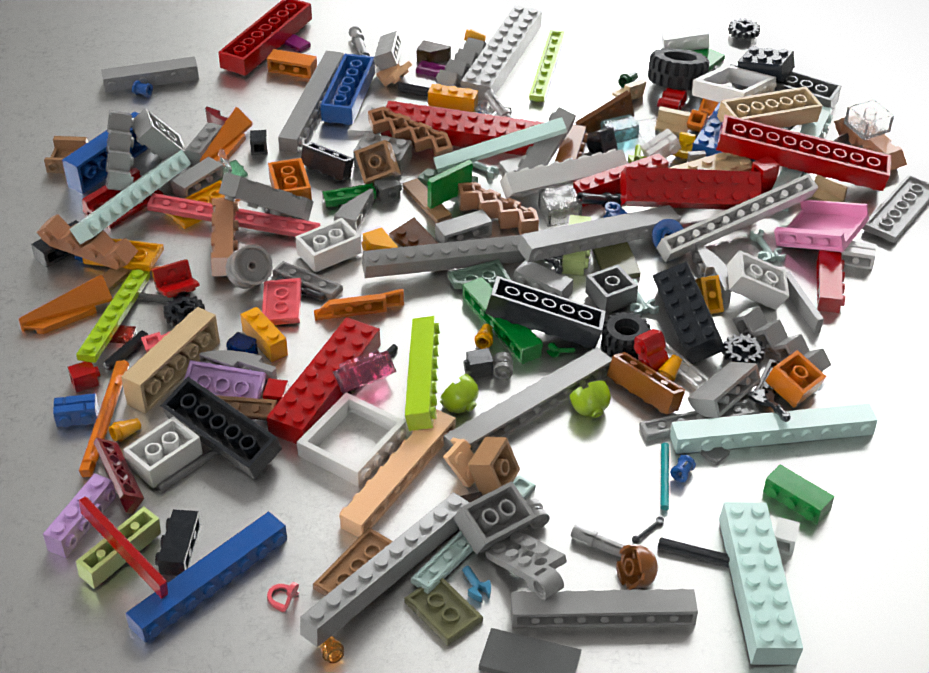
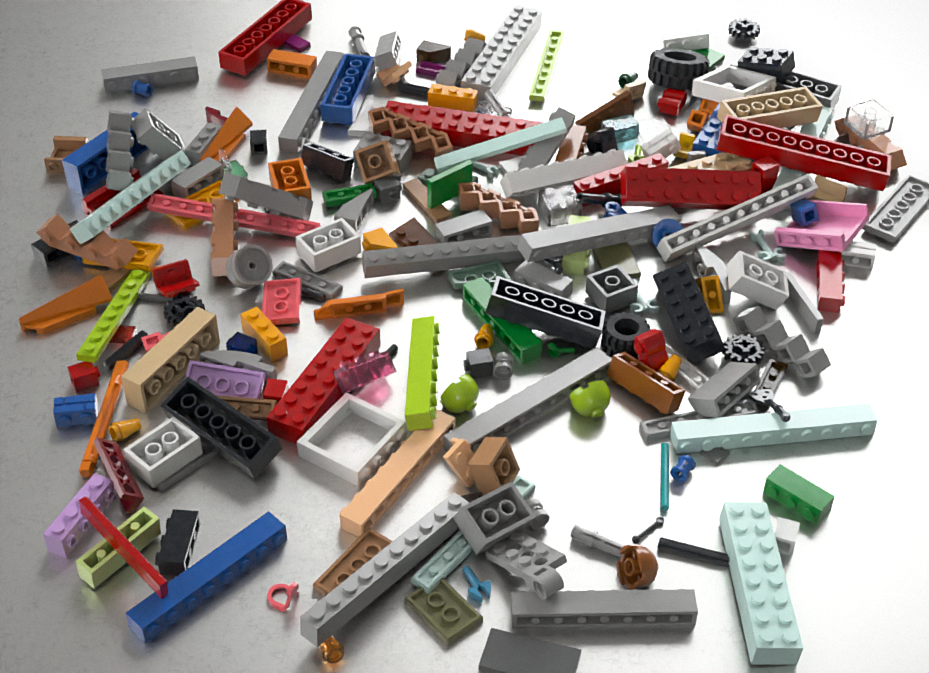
tan panel [654,106,690,135] -> none
orange brick [765,350,827,408] -> none
none -> blue brick [790,198,819,227]

